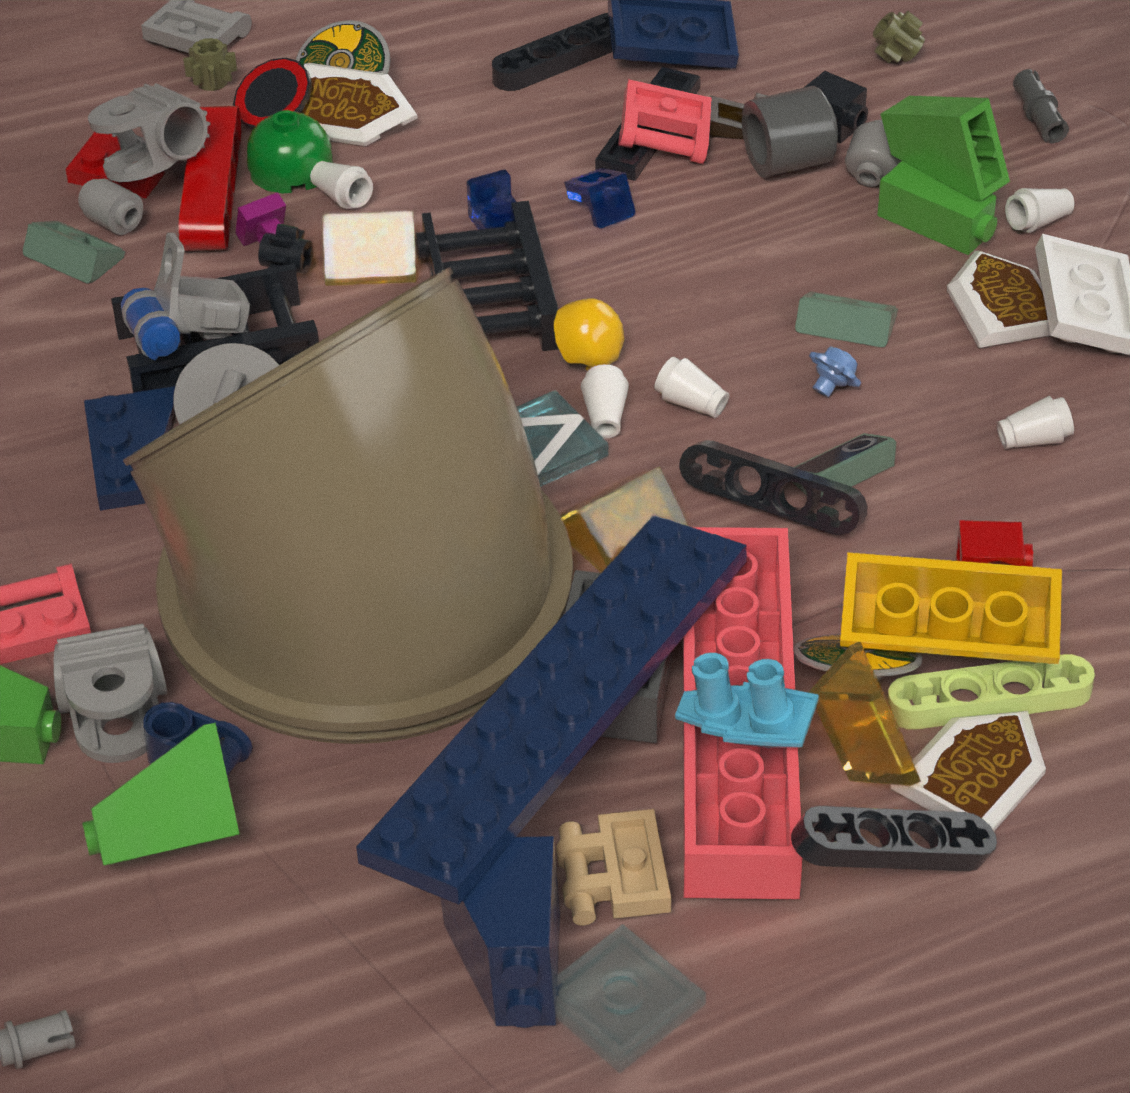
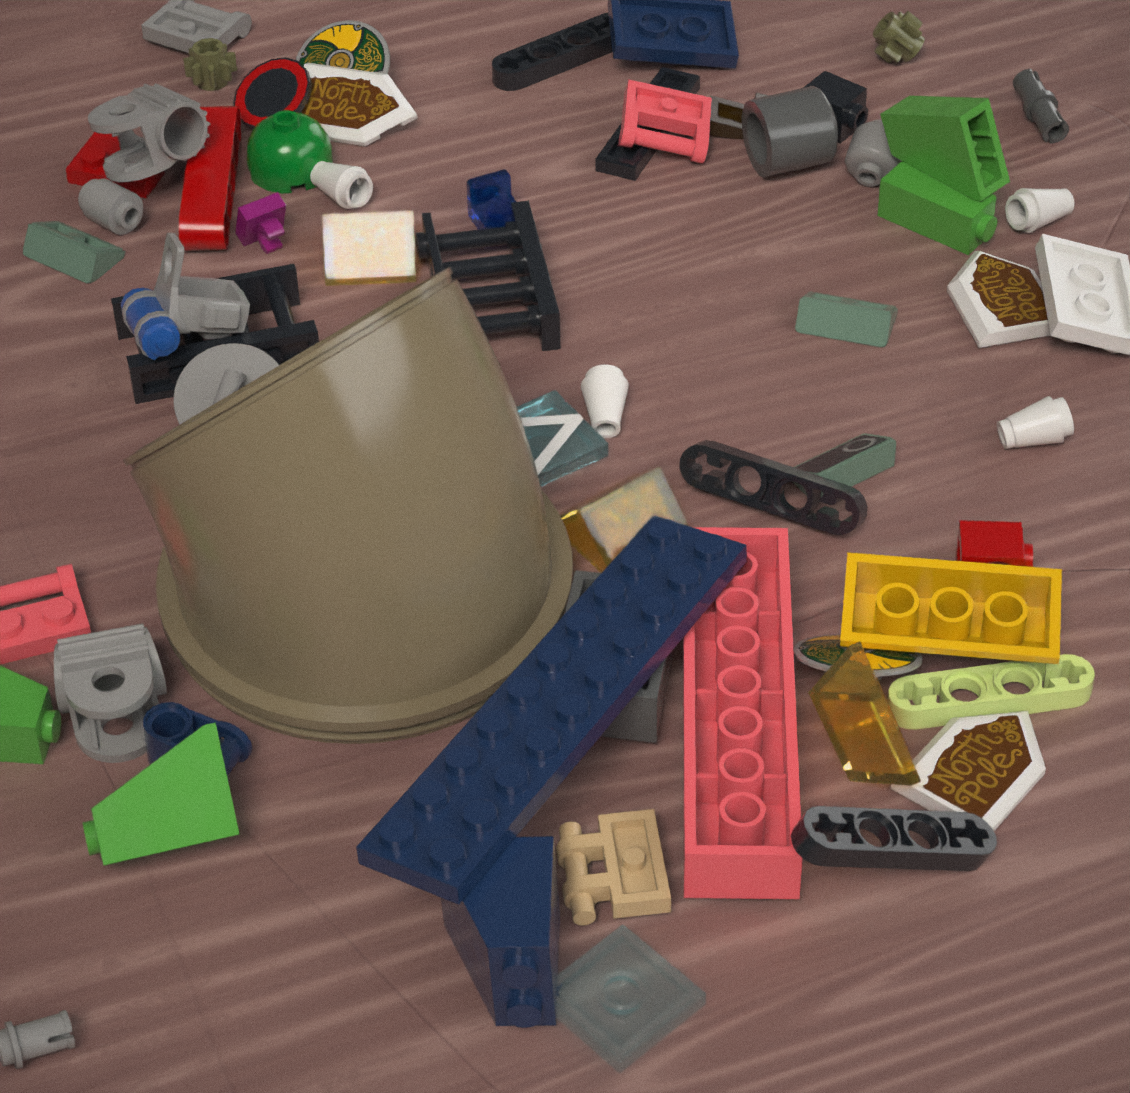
dark blue wing [84,386,175,511] -> none
black gear [258,224,314,274] -> none
yellow hair [554,298,625,371] -> none
clear blue bracket [564,168,636,228] -> none
white cone [654,357,729,418] -> none
medium azure connector [675,653,819,748] -> none
medium blue plant [809,346,861,398] -> none

